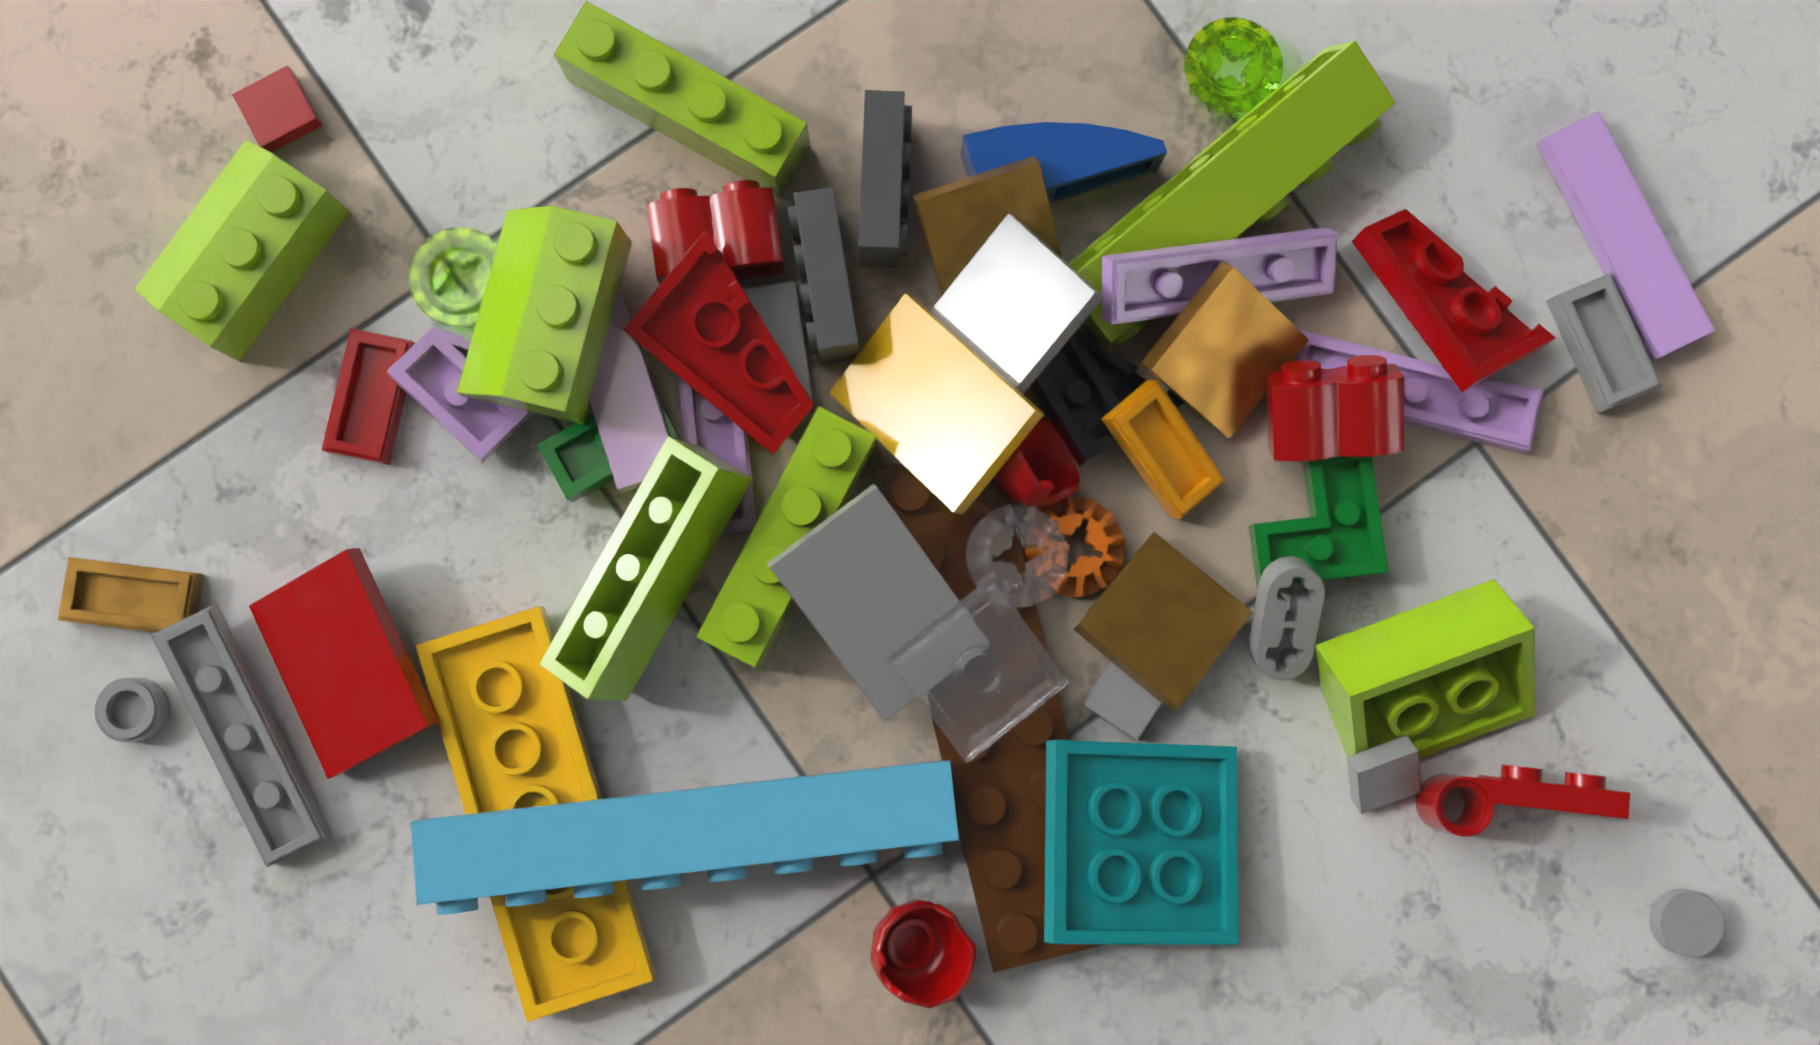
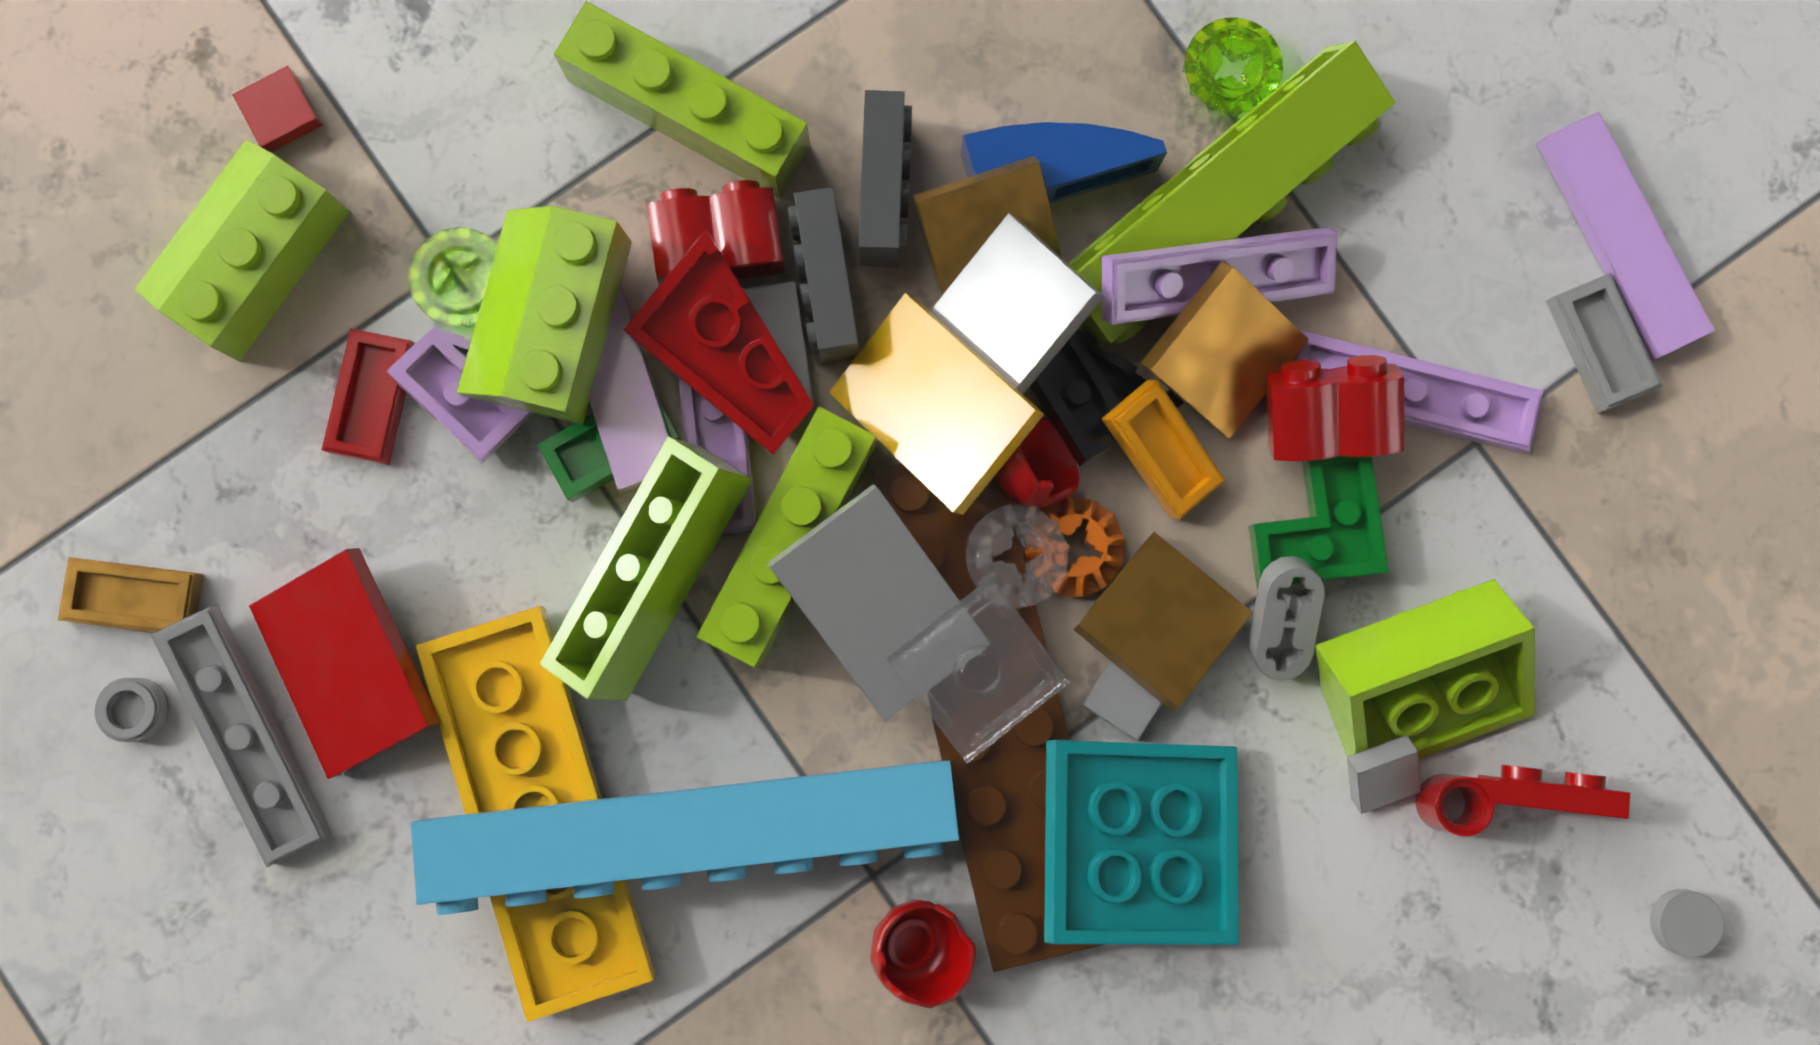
red wing [1351,209,1556,393] -> none

